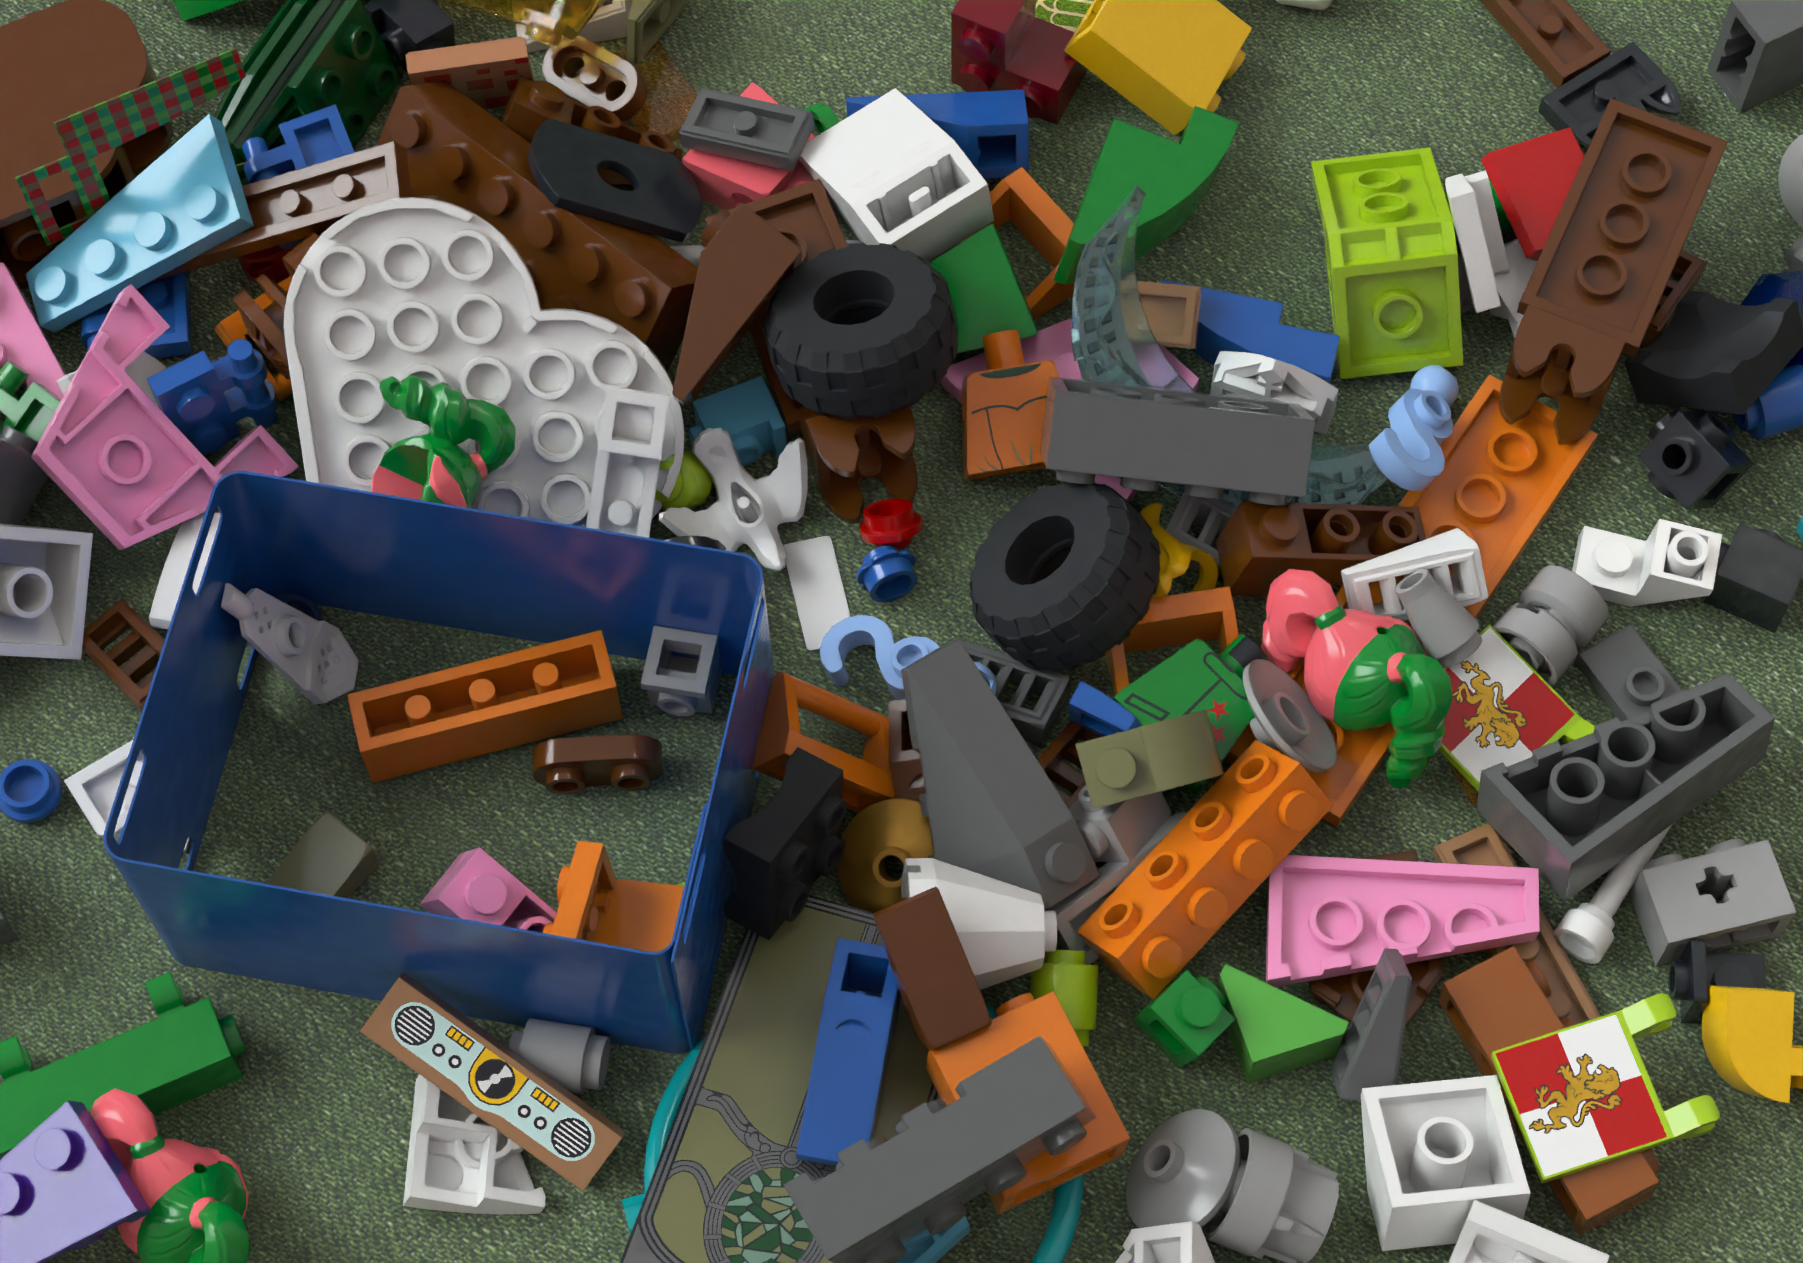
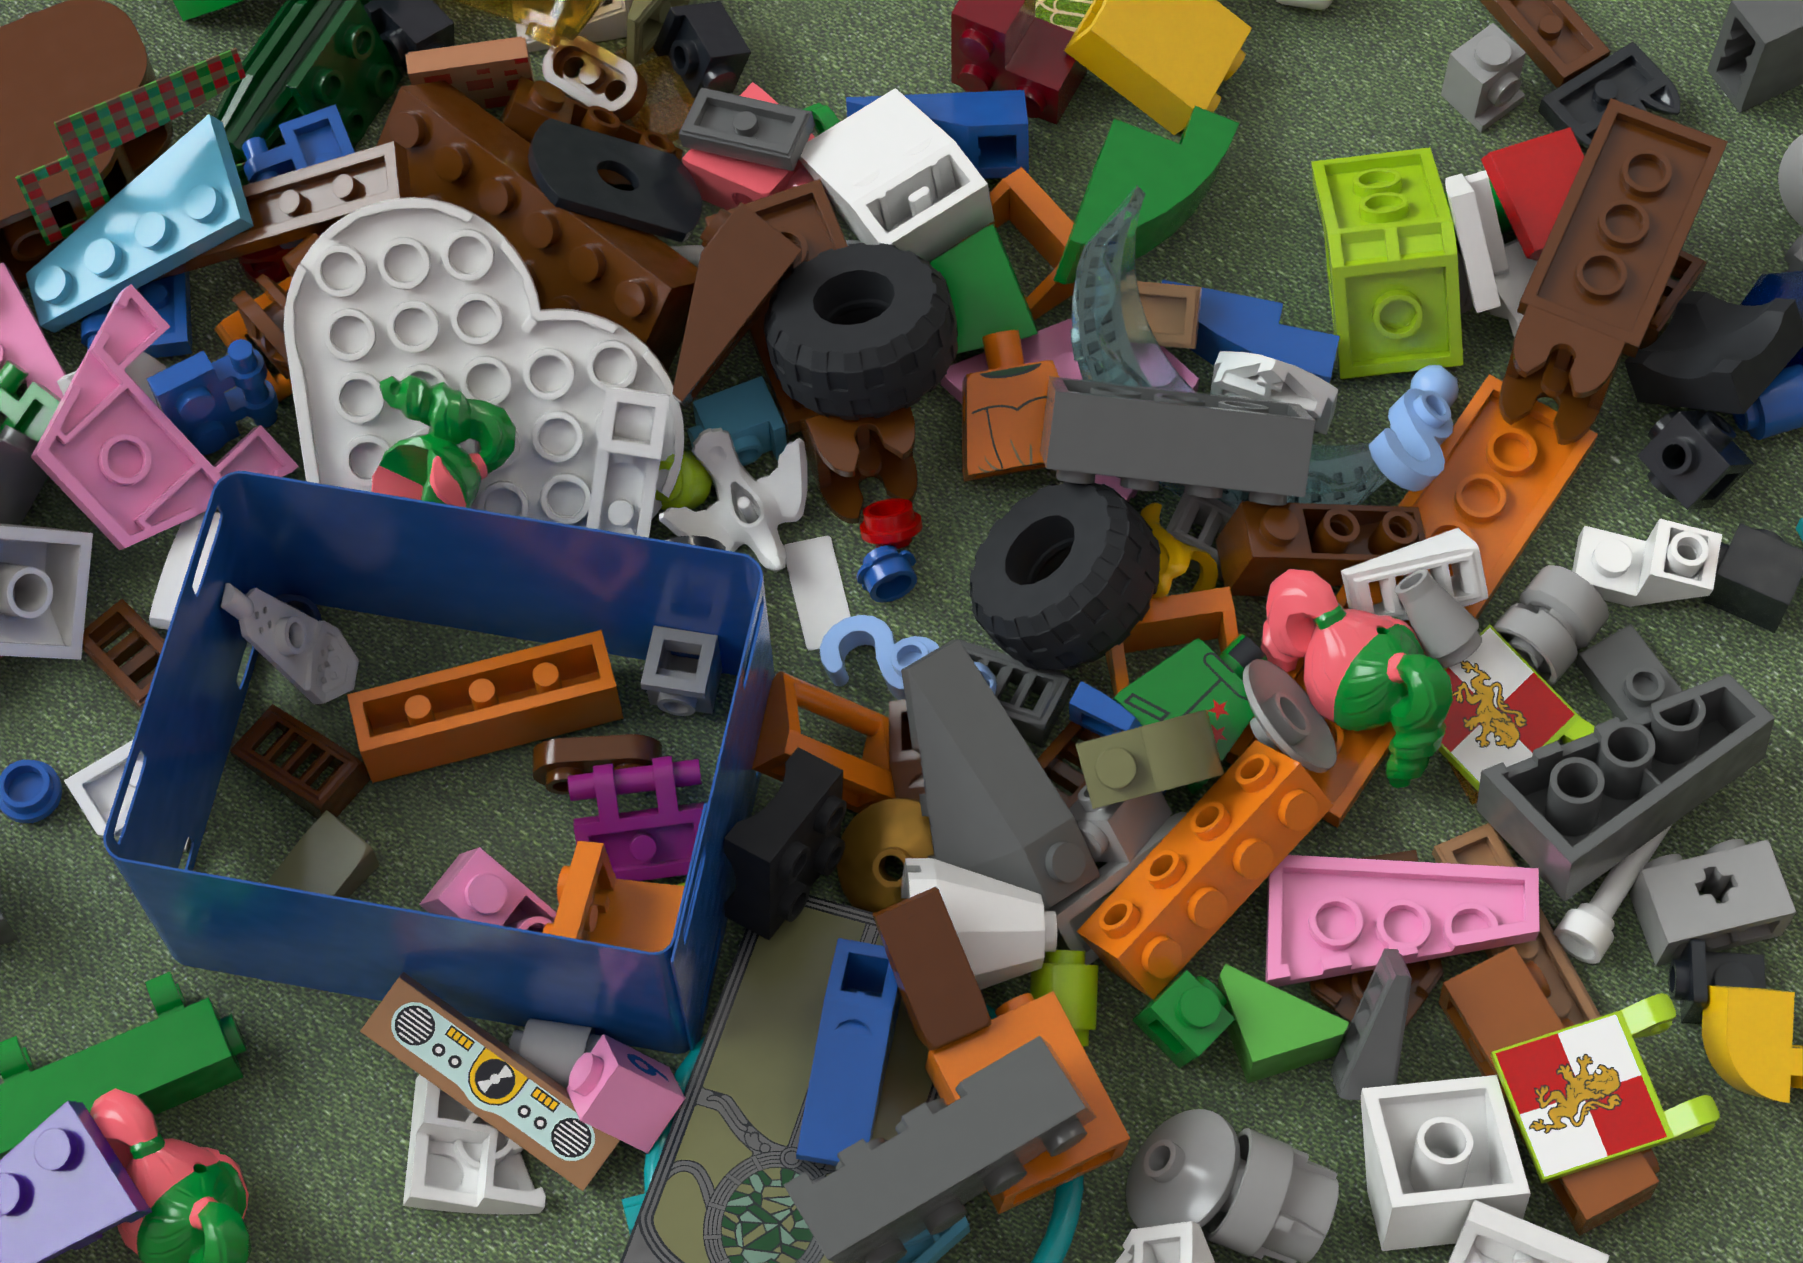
none -> reddish brown slope [230,704,371,819]
none -> bright pink brick [566,1034,686,1154]
none -> magenta plate [568,756,704,881]
none -> black brick [653,1,751,98]
none -> light grey brick [1441,23,1526,132]

